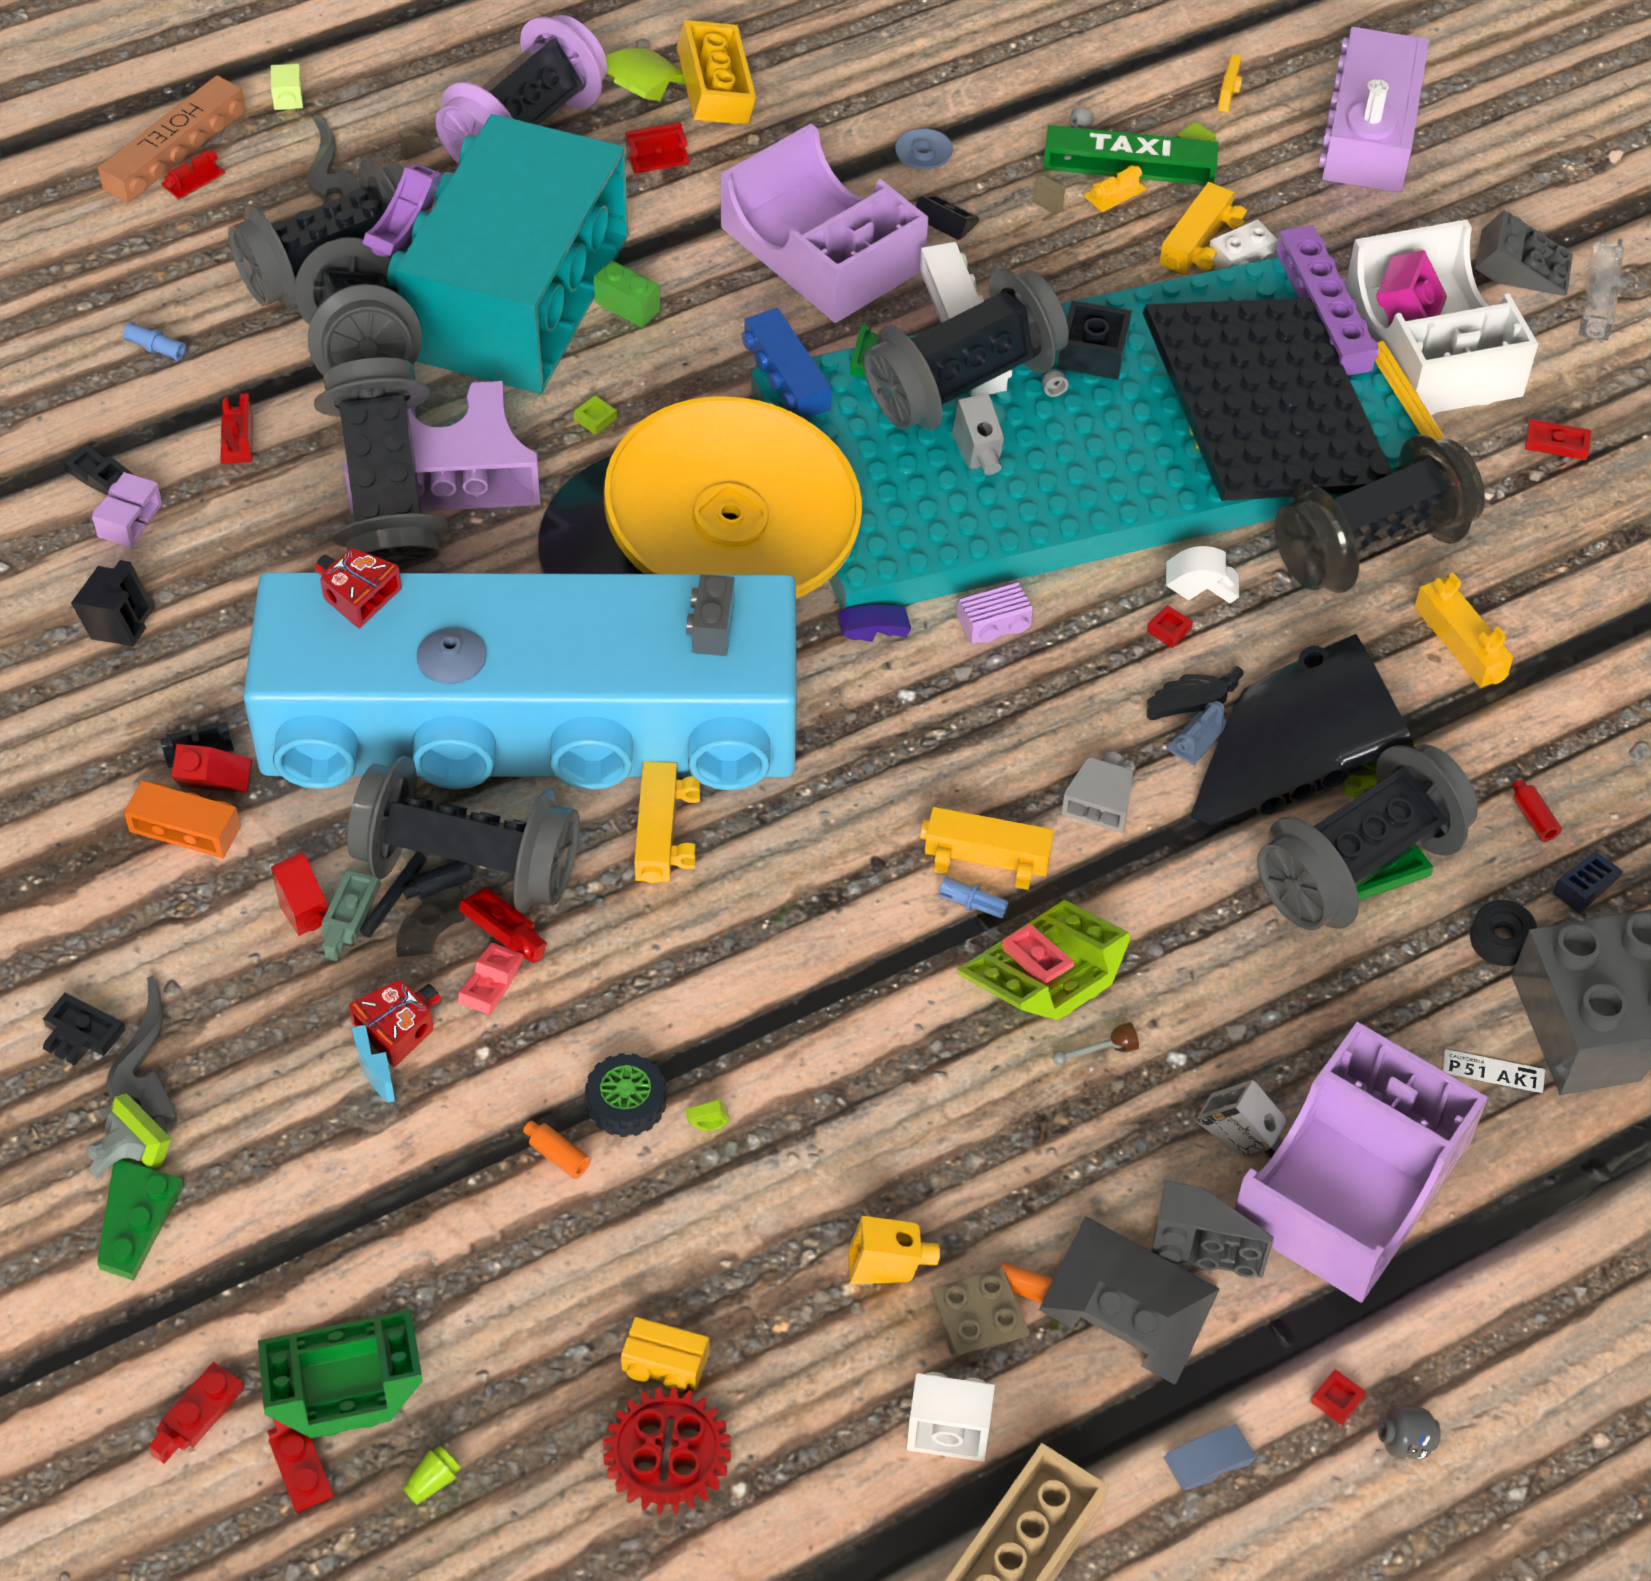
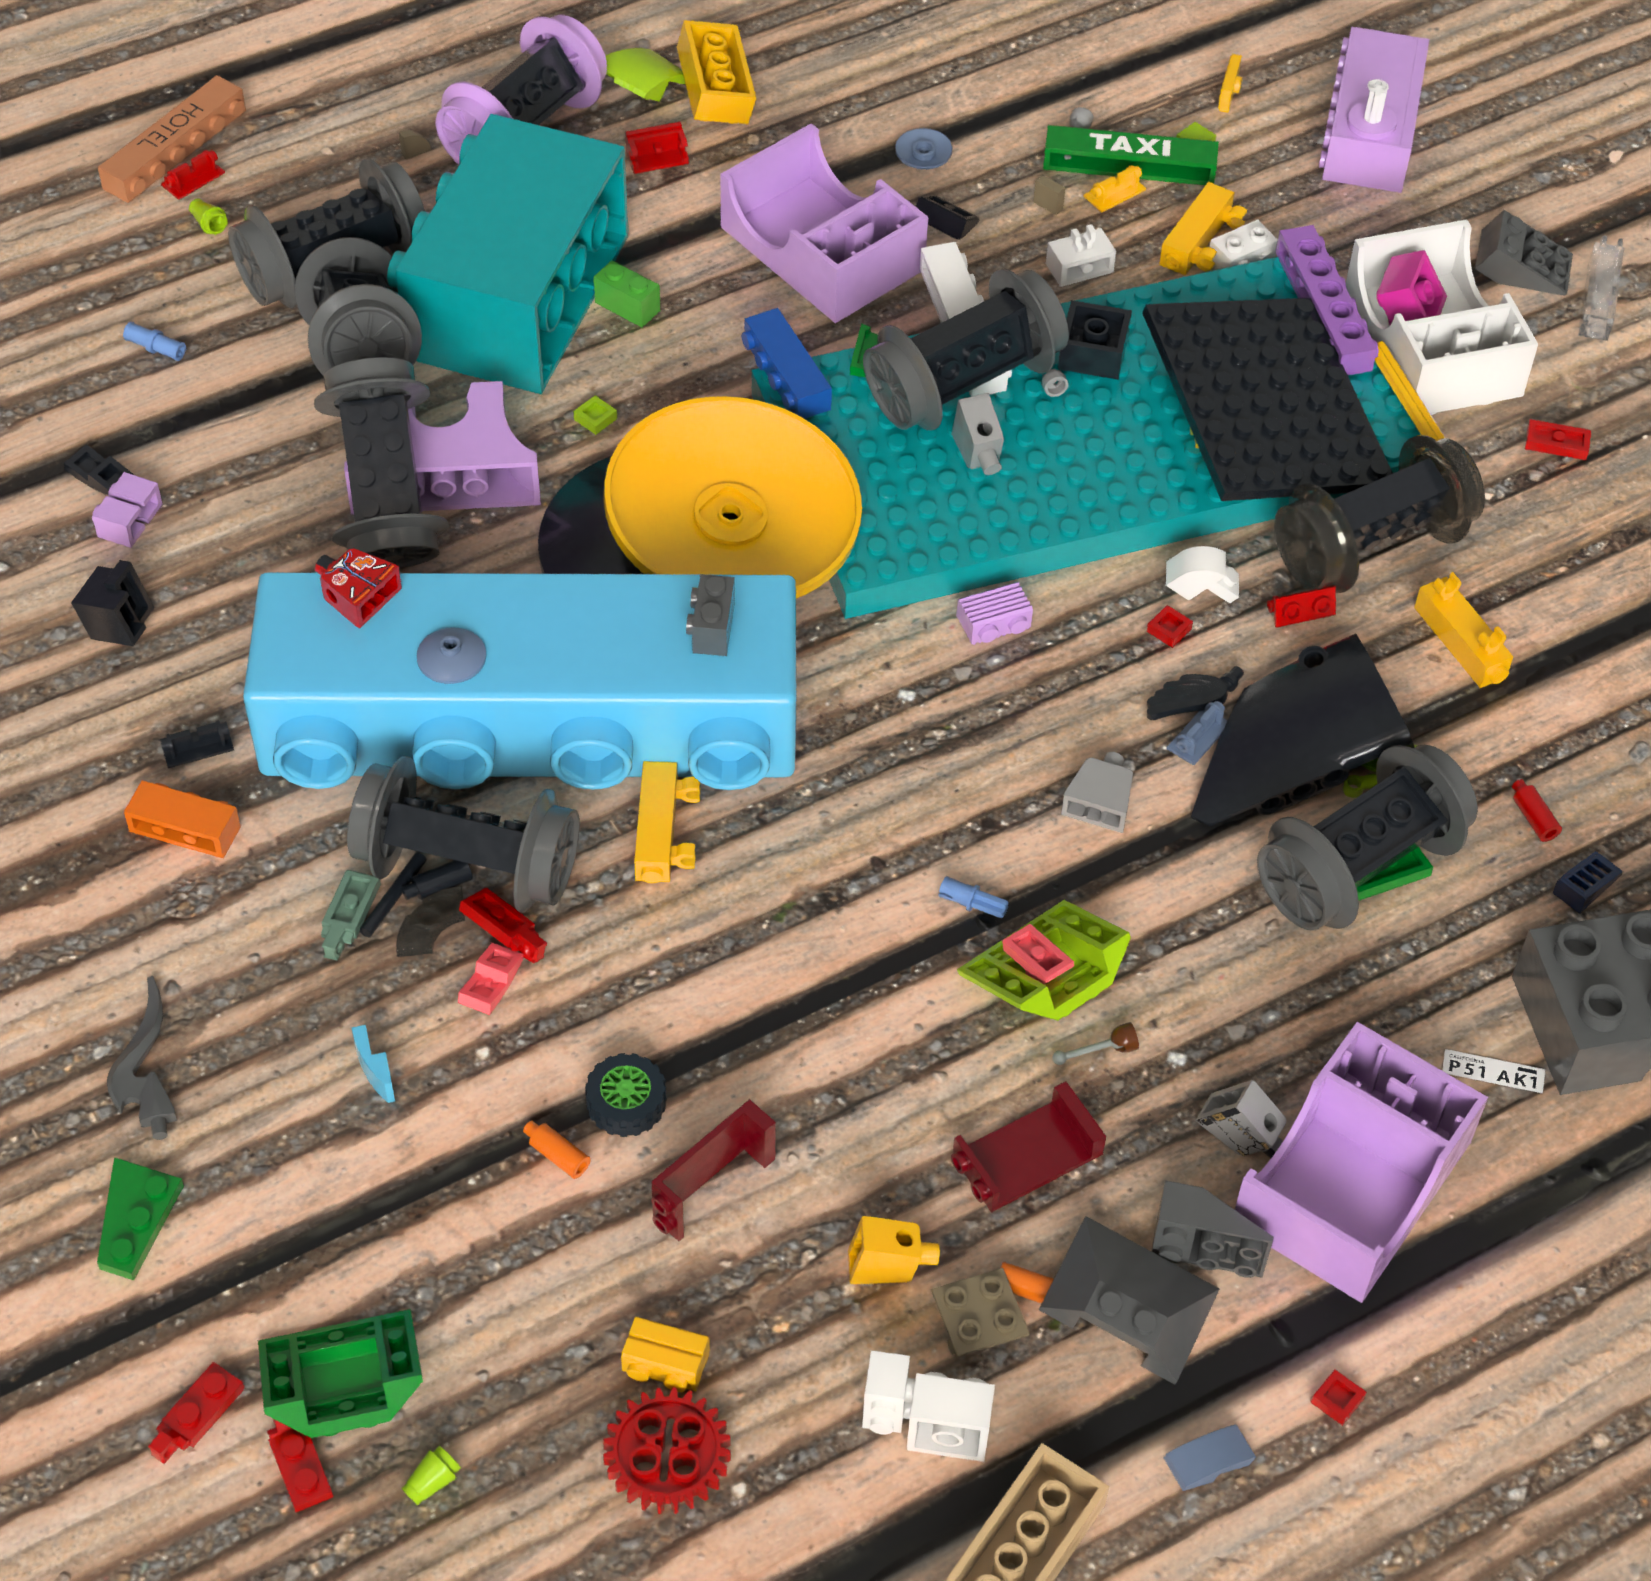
black hinge [43,992,125,1065] -> none
piece [87,1093,172,1178] -> none
red slope [171,744,252,793] -> none
red hinge [220,393,253,464] -> none
yellowish green brick [271,64,303,110] -> none
red slope [271,851,328,936] -> none
dark grey piece [307,114,361,201] -> none
red torso [349,980,441,1068] -> none
medium lavender arch [363,163,443,257] -> none
lime tile [686,1099,729,1131] -> none
dark purple slope [837,605,911,642] -> none
yellow brick [920,807,1054,890] -> none
dark grey head [1378,1406,1441,1460] -> none
black tyre [1470,900,1537,966] -> none
none -> lime cone [189,199,228,235]
none -> dark red panel [651,1099,776,1242]
none -> white brick [862,1350,915,1434]
none -> dark red panel [951,1081,1106,1213]
none -> white brick [1046,224,1116,287]
none -> red hinge [1267,585,1336,628]

